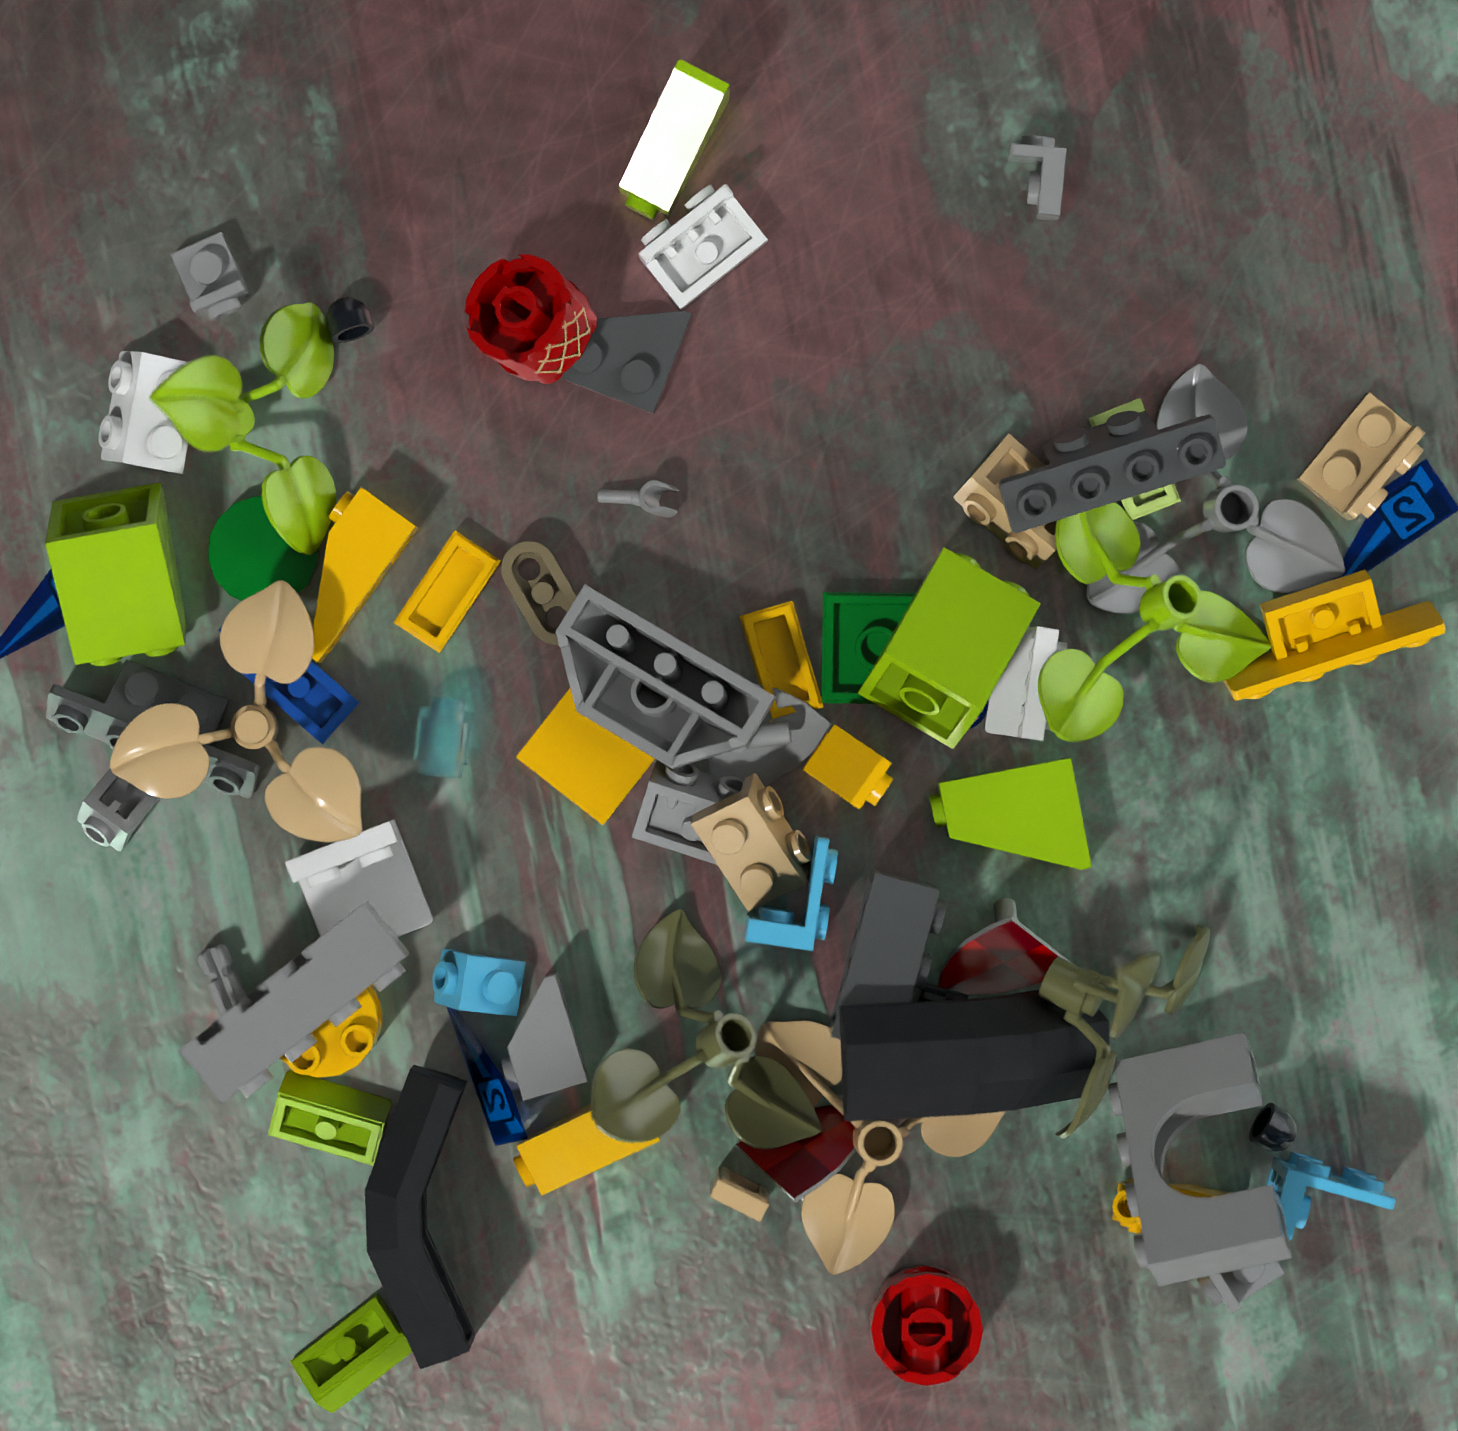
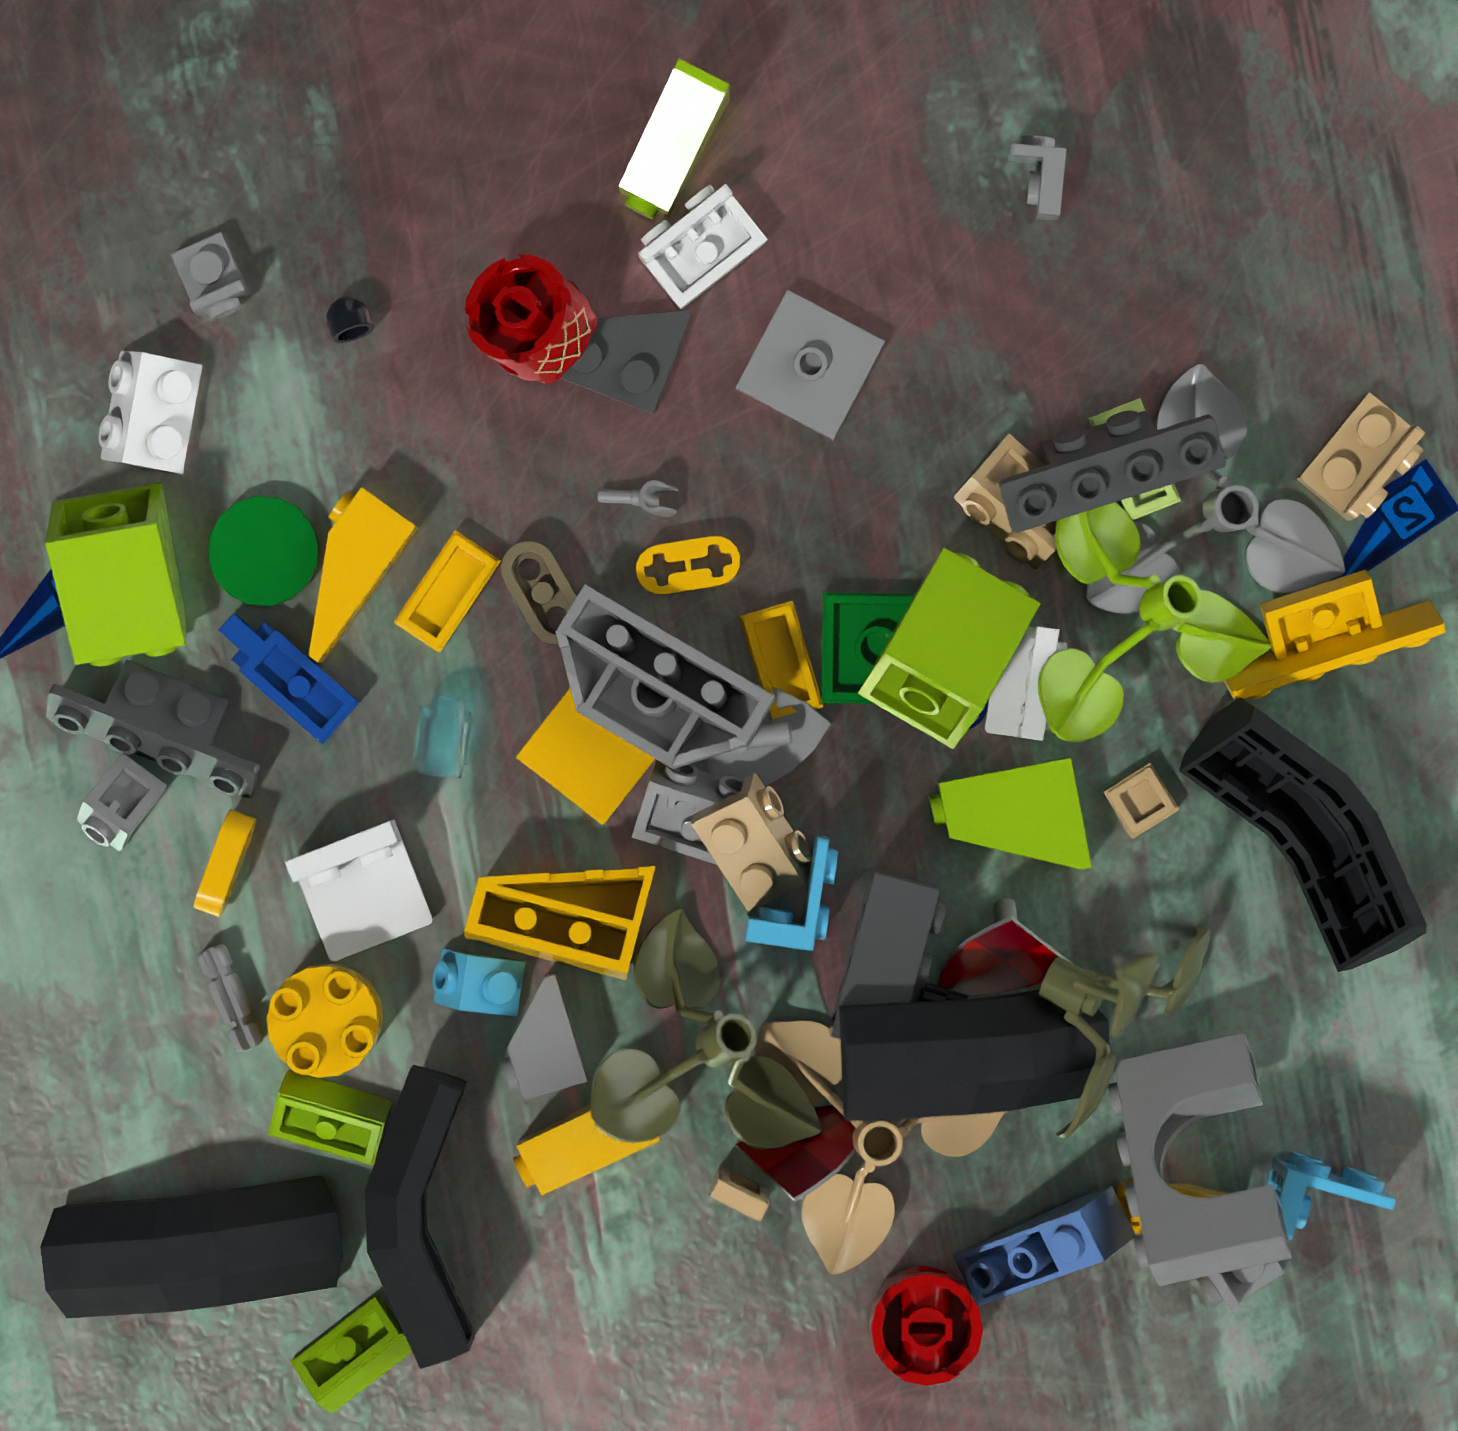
tan plant [110,581,362,842] -> none
lime plant [149,301,336,555] -> none
light grey wedge [179,901,410,1104] -> none
clear blue sticker [446,1006,528,1146] -> none
yellow slope [802,724,894,810] -> none
black hinge [1249,1102,1297,1152] -> none
none -> black piece [40,1176,343,1318]
none -> yellow beam [194,809,257,918]
none -> yellow wedge [464,866,656,980]
none -> yellow beam [636,536,740,595]
none -> light grey plate [735,289,885,440]
none -> medium blue slope [953,1186,1136,1306]
none -> tan tile [1102,762,1180,839]
none -> black piece [1179,698,1427,972]

